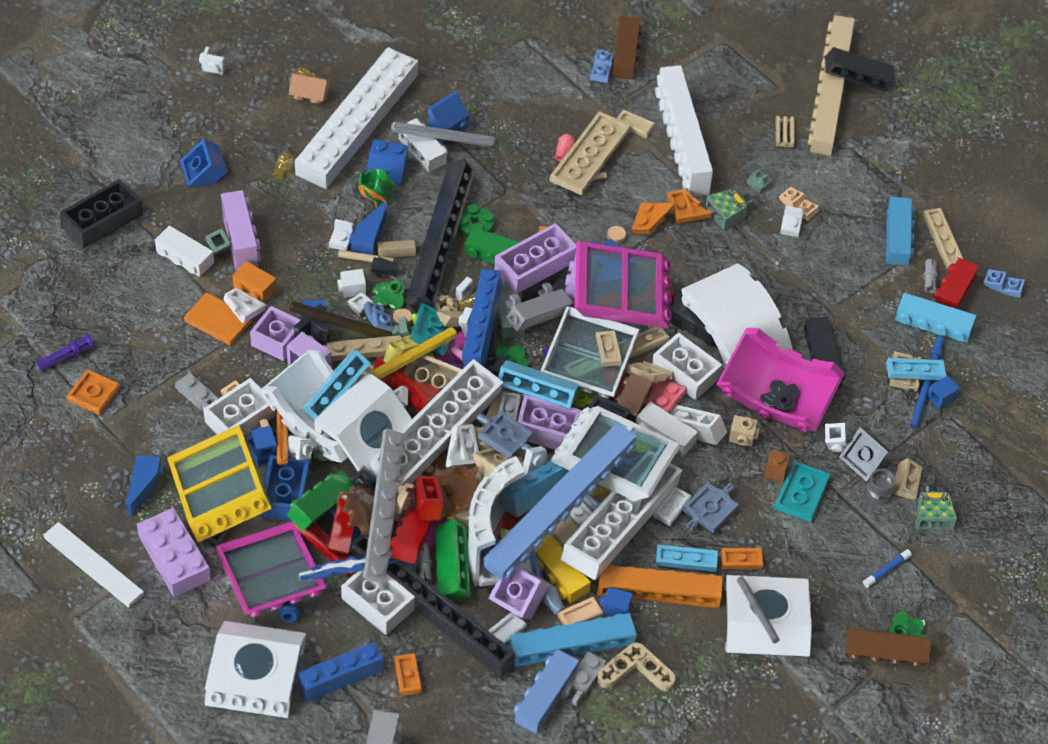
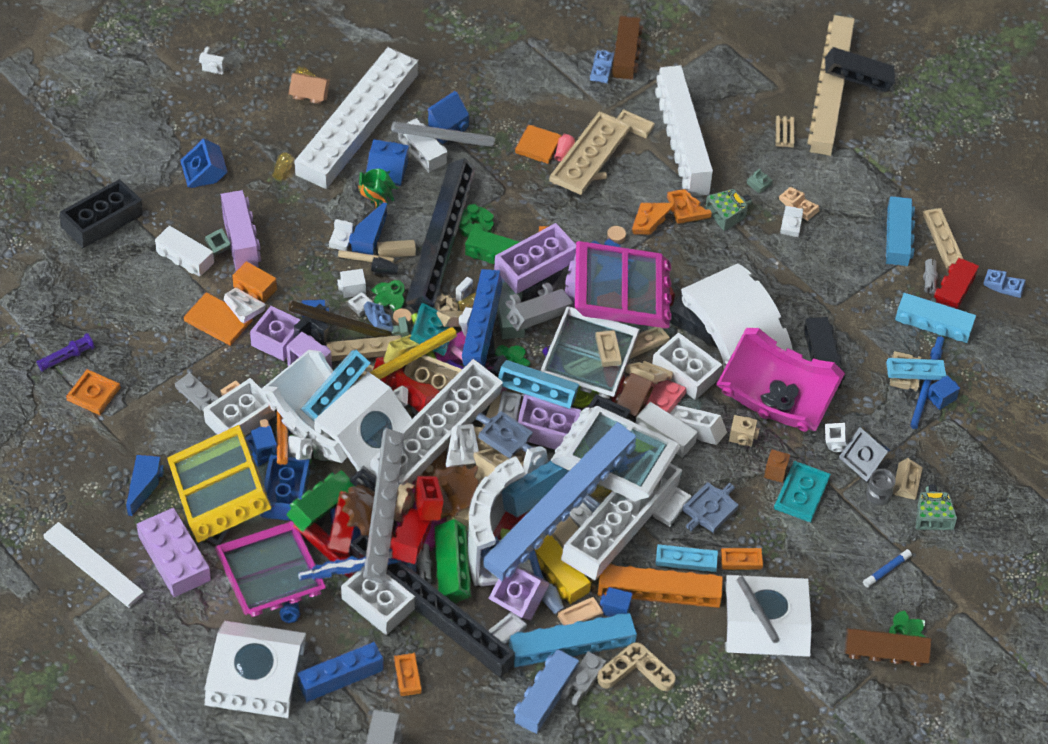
none -> orange tile [515,125,562,164]

